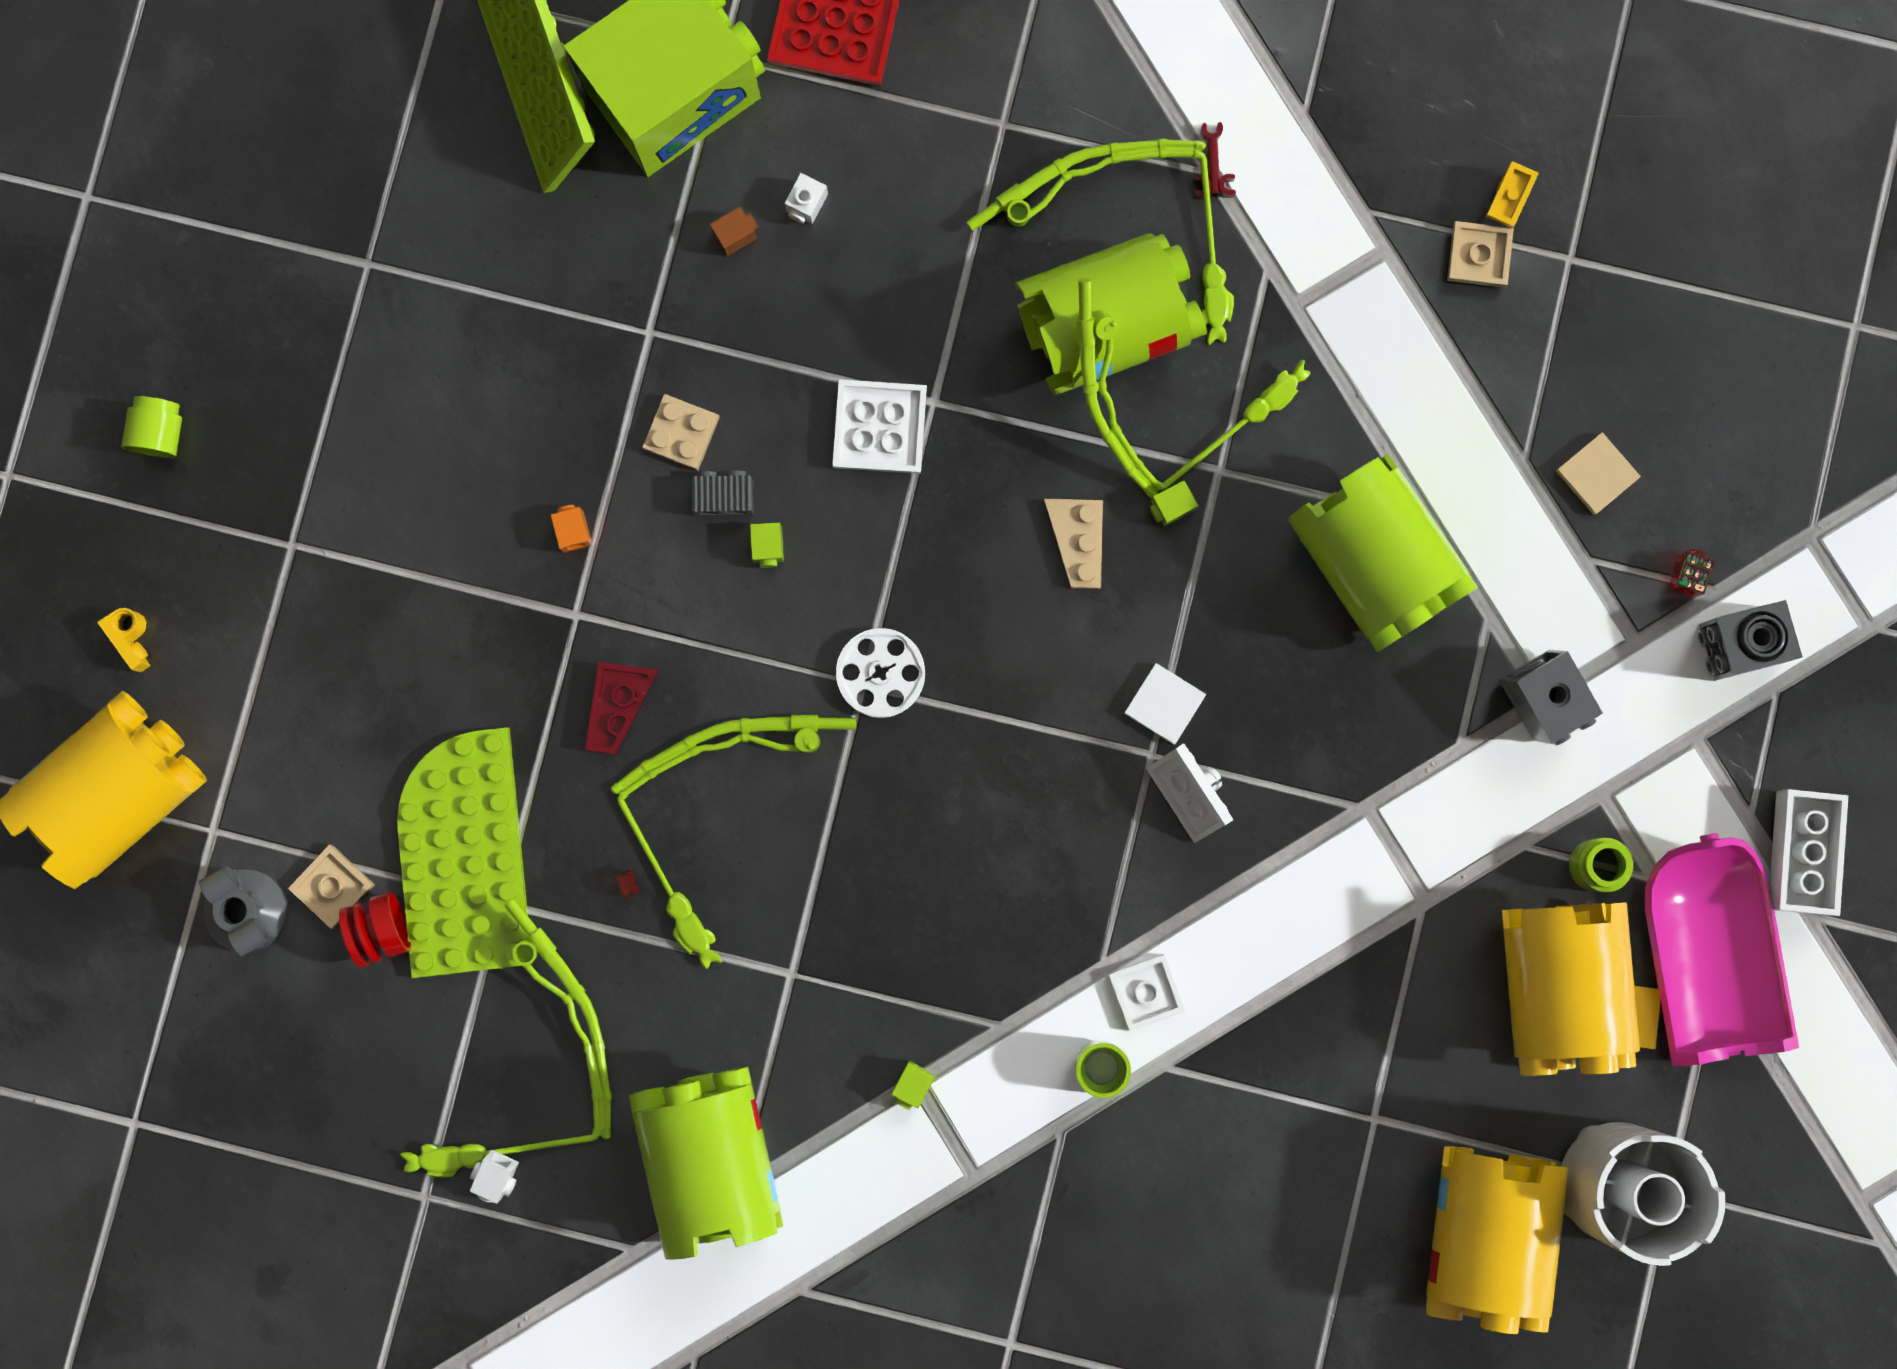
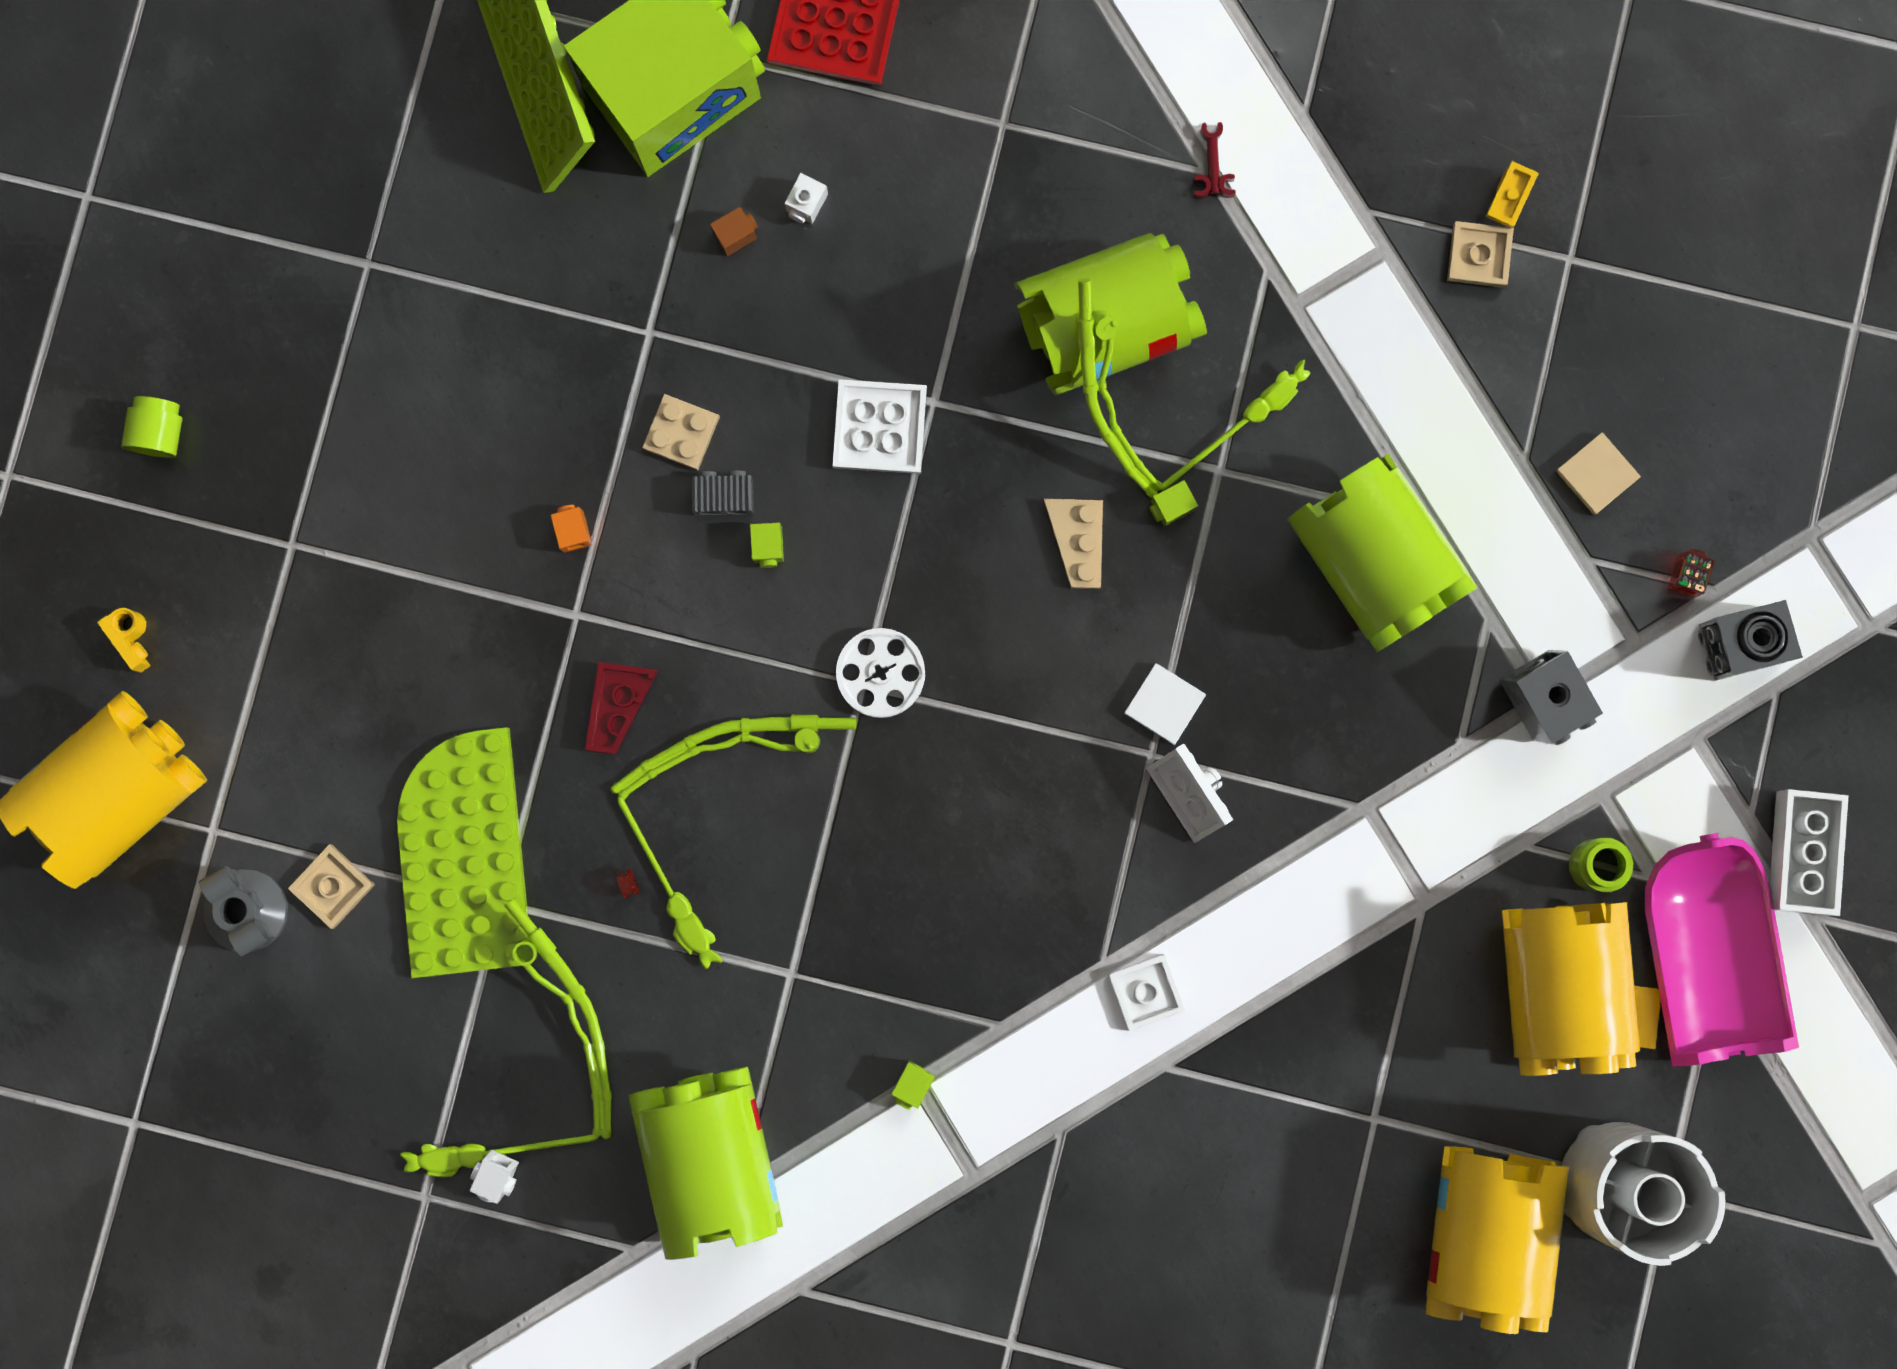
red wheel [339,892,412,968] -> none
lime piece [966,139,1234,345] -> none
lime piece [1074,1041,1131,1098] -> none

